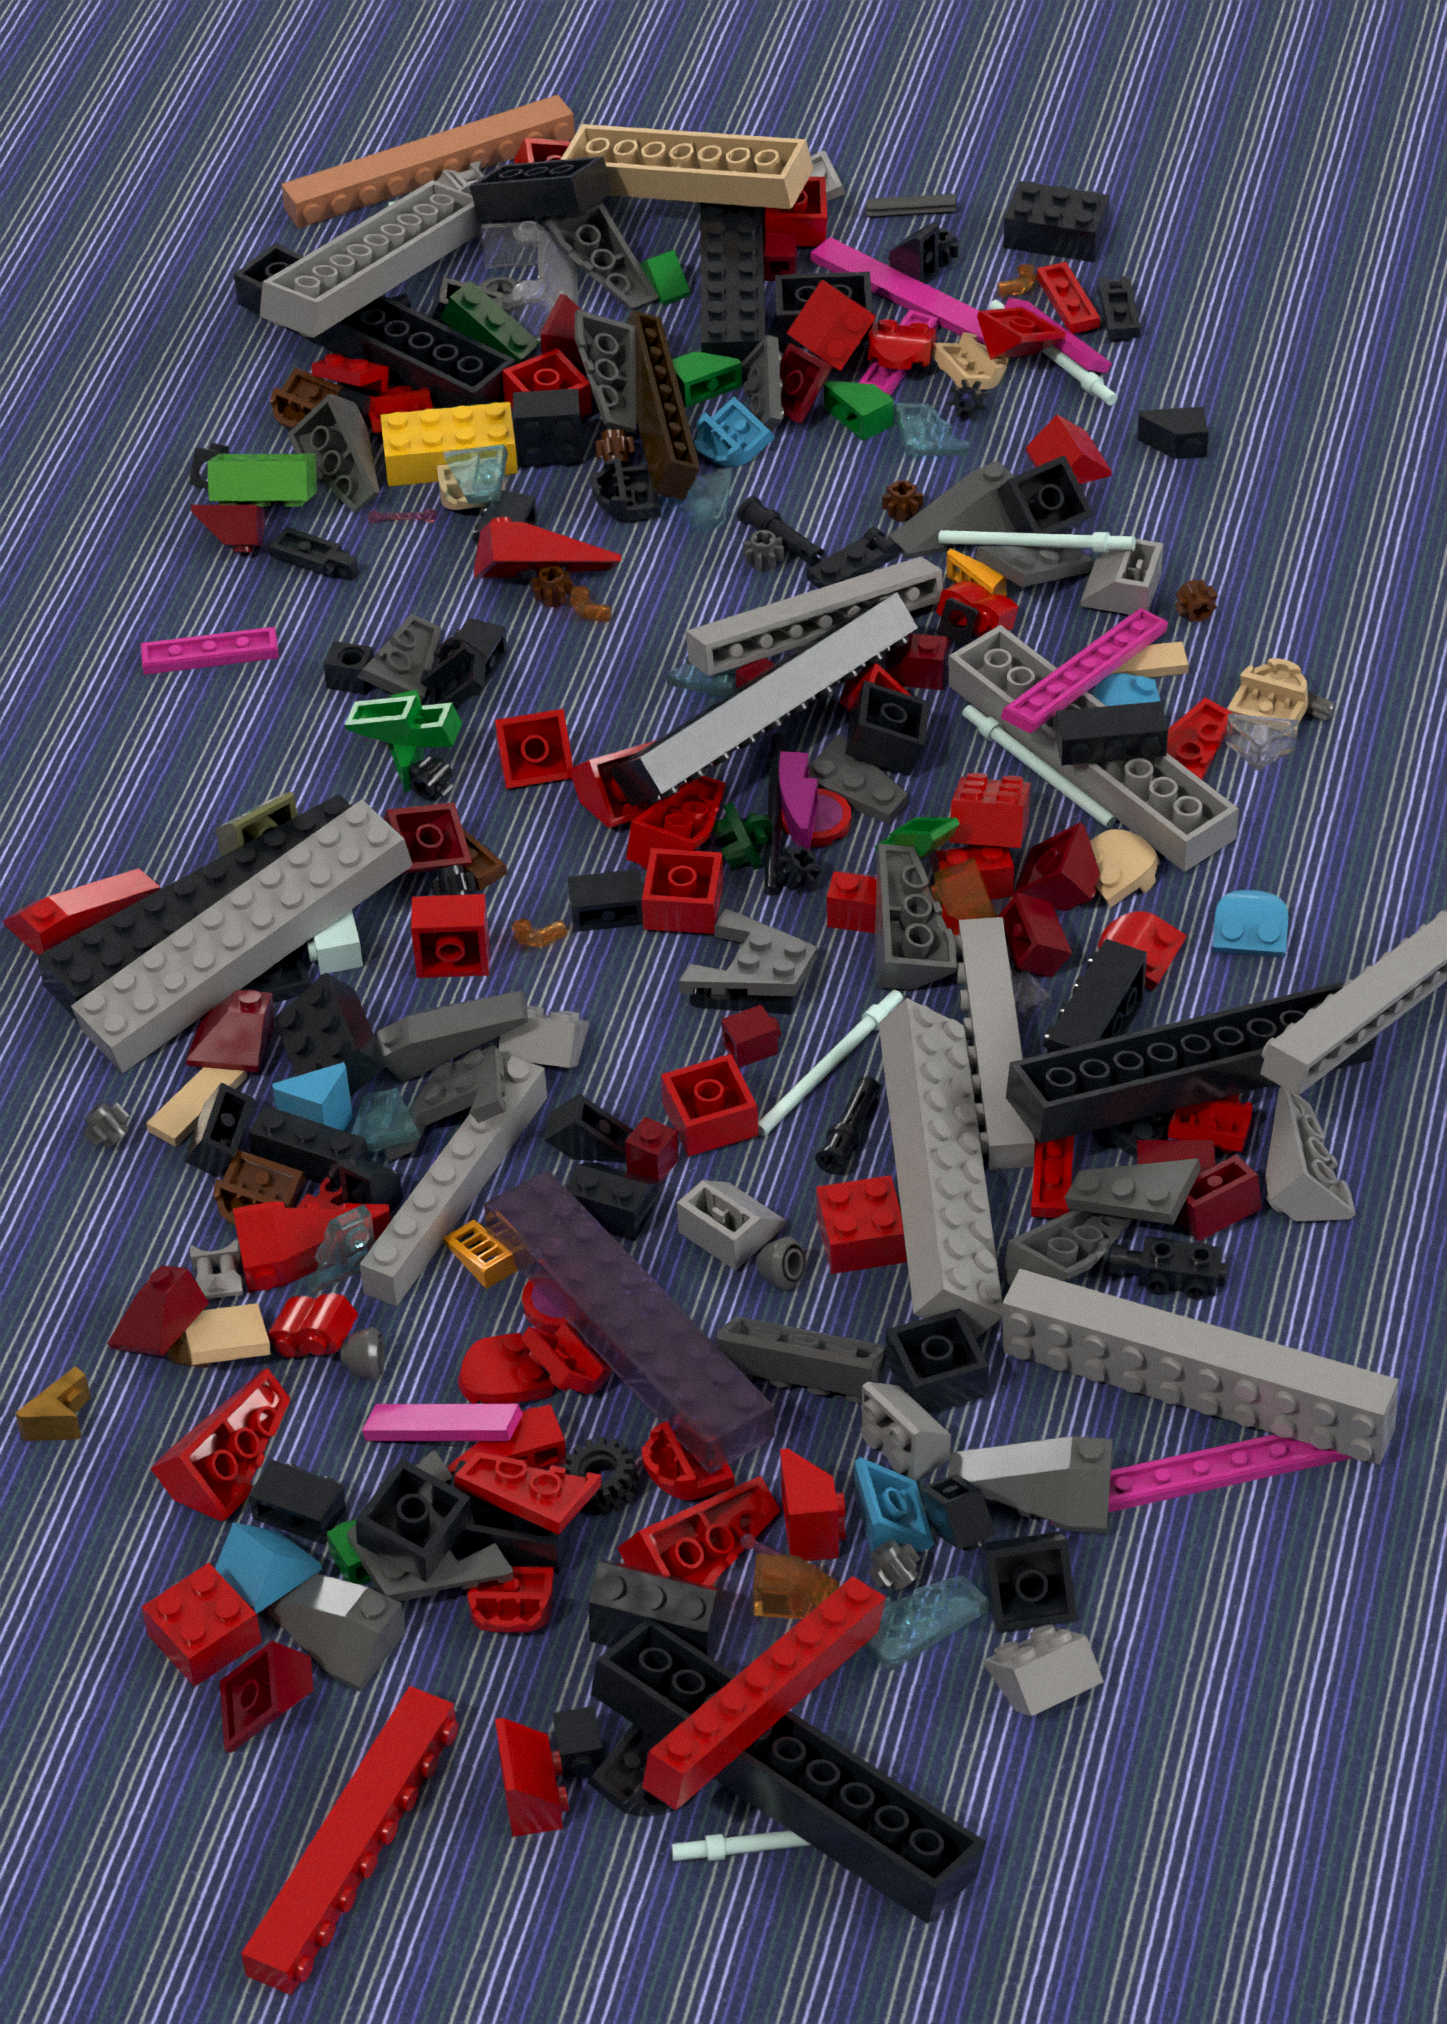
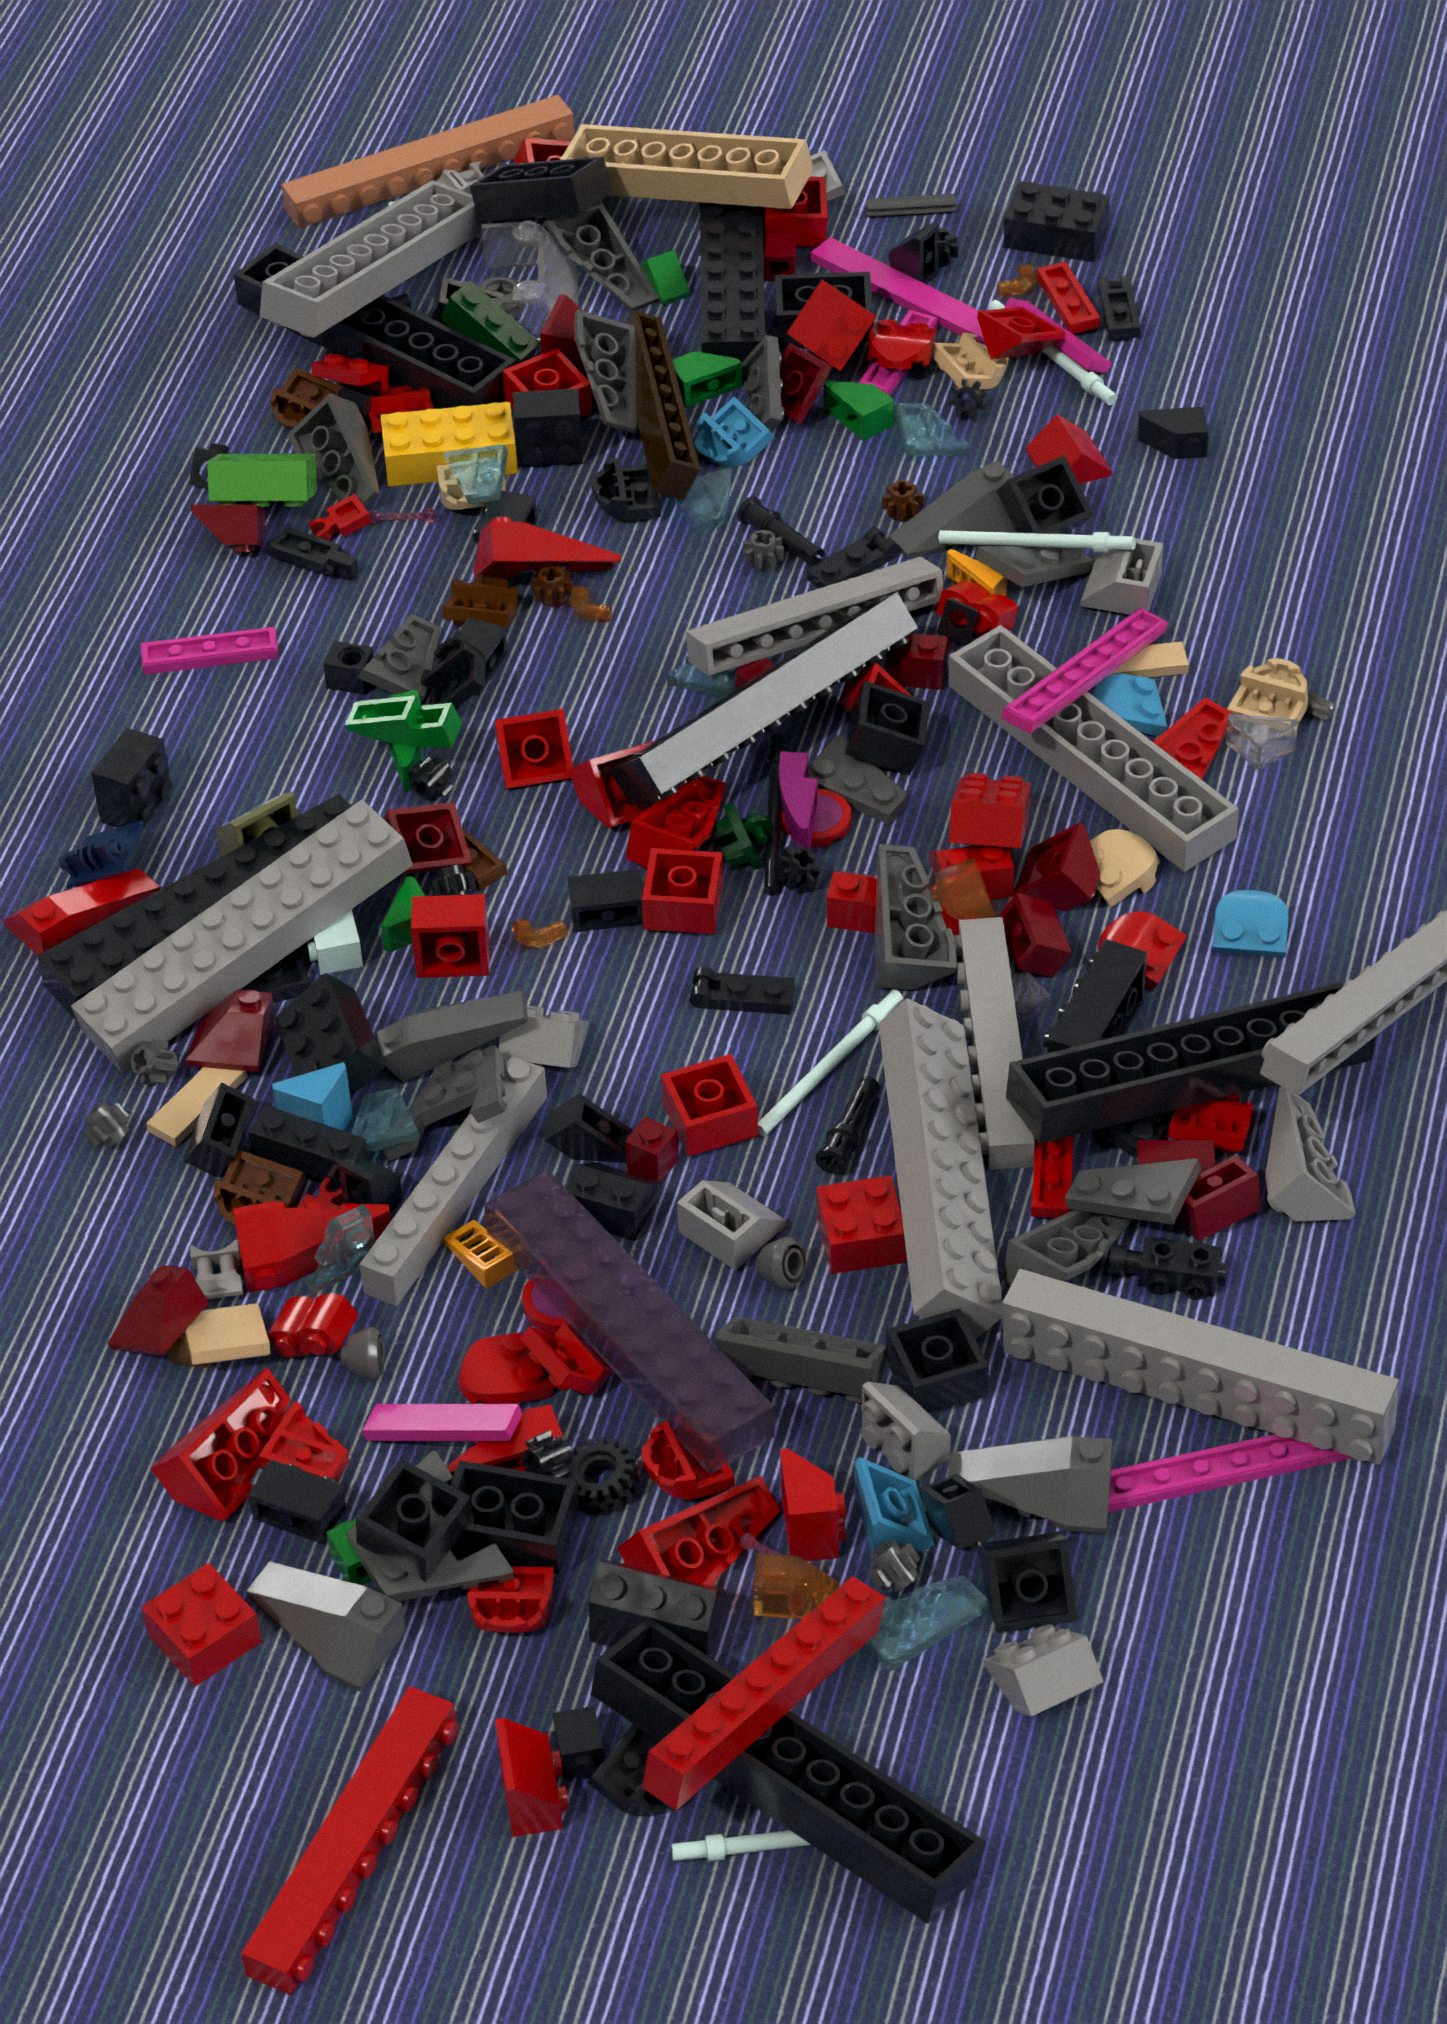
pearl gold slope [15,1366,91,1441] -> none
dark azure slope [215,1522,323,1614] -> none
dark red slope [220,1641,314,1753] -> none
red wing [454,1452,602,1535] -> none
reddish brown gear [595,429,635,465] -> none
dark grey wing [679,909,818,996] -> none
dark red brick [721,1005,781,1068] -> none
green slope [875,817,959,859] -> none
light aqua bar [962,705,1116,828] -> none
black brick [1055,701,1168,766] -> none
reddish brown gear [1174,580,1218,622] -> none
none -> dark blue hinge [59,820,144,888]
none -> black brick [91,727,172,828]
none -> dark grey gear [131,1039,178,1086]
none -> red wing [259,1401,349,1481]
none -> red plate [308,494,372,540]
none -> green slope [381,876,426,952]
none -> reddish brown slope [443,576,518,627]
none -> black gear [522,1430,573,1478]

